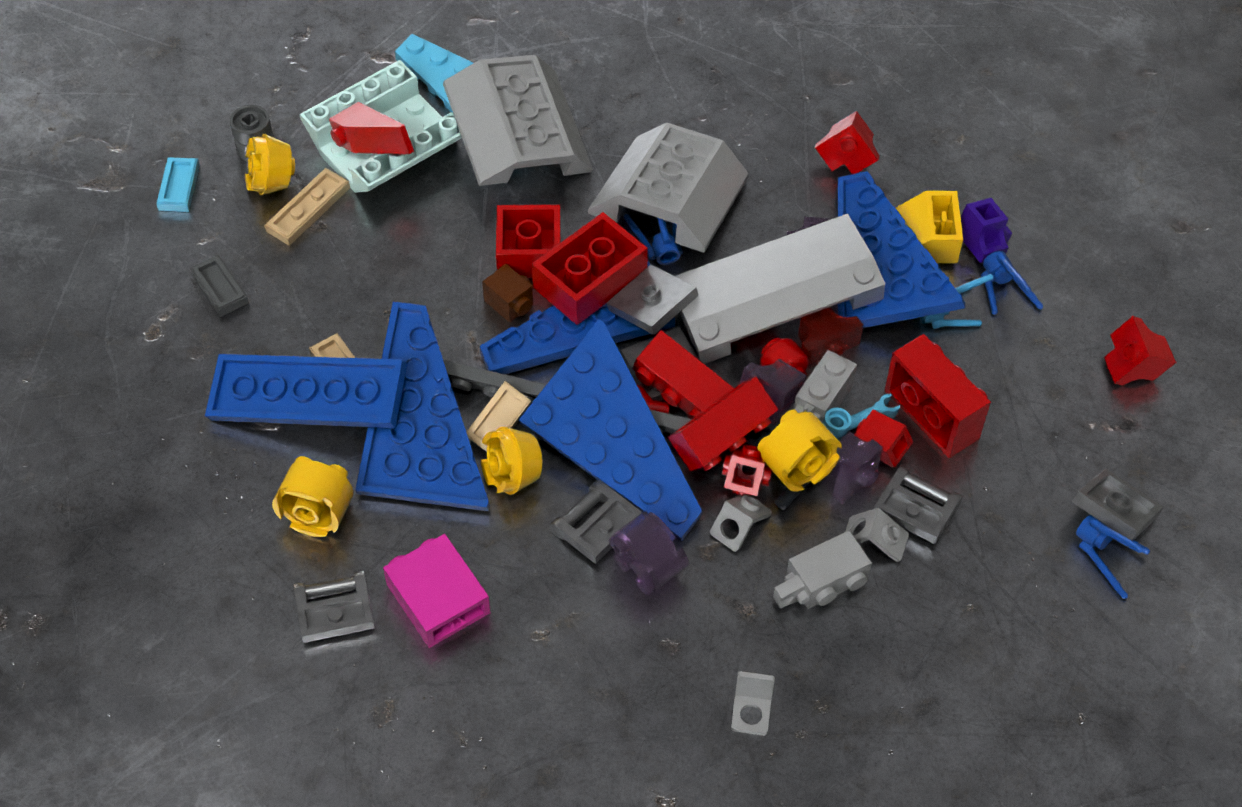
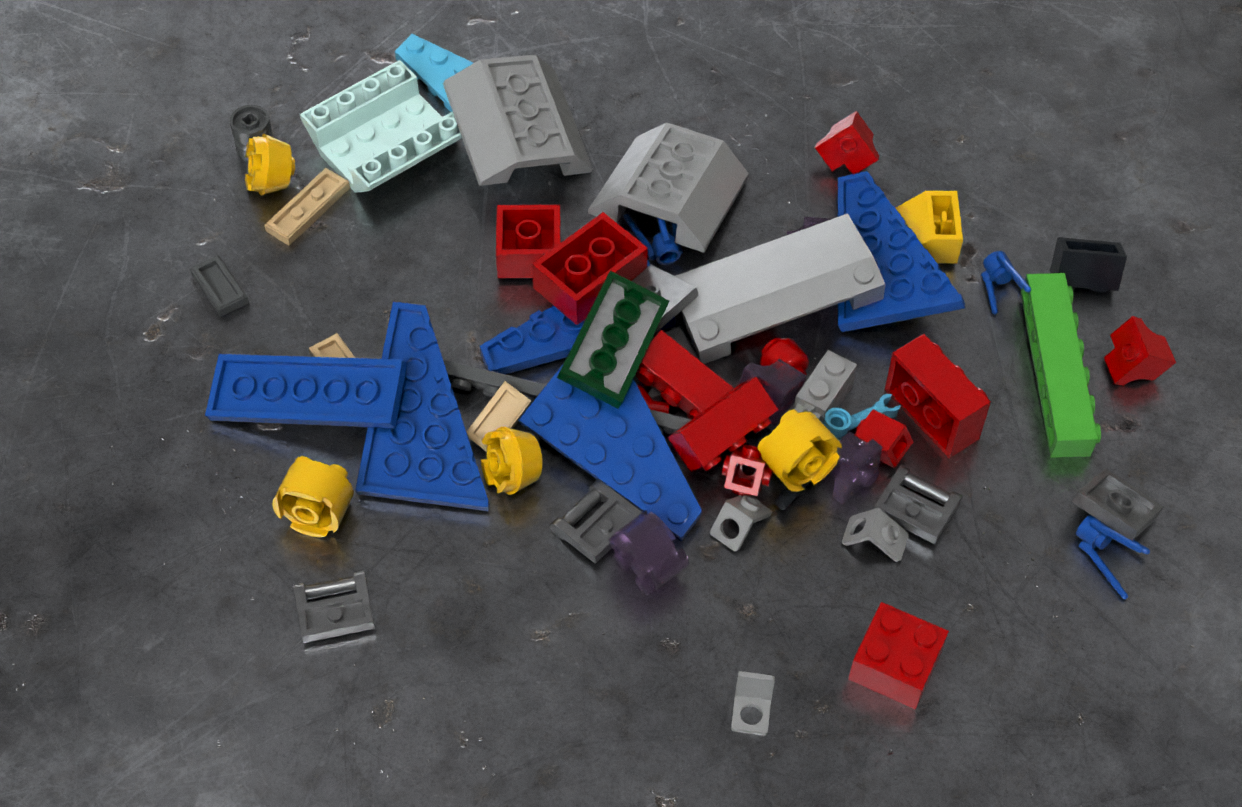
medium azure tile [156,157,200,212] -> none
red slope [329,102,414,154] -> none
dark pink brick [383,534,491,648] -> none
reddish brown brick [482,264,533,323] -> none
light grey hinge [773,530,872,609] -> none
clear red brick [798,307,864,371] -> none
dark azure plant [920,274,993,329] -> none
dark purple brick [961,198,1012,263] -> none
none -> dark green piece [557,271,669,409]
none -> red brick [848,602,949,710]
none -> bright green brick [1021,273,1101,458]
none -> black brick [1050,237,1127,292]

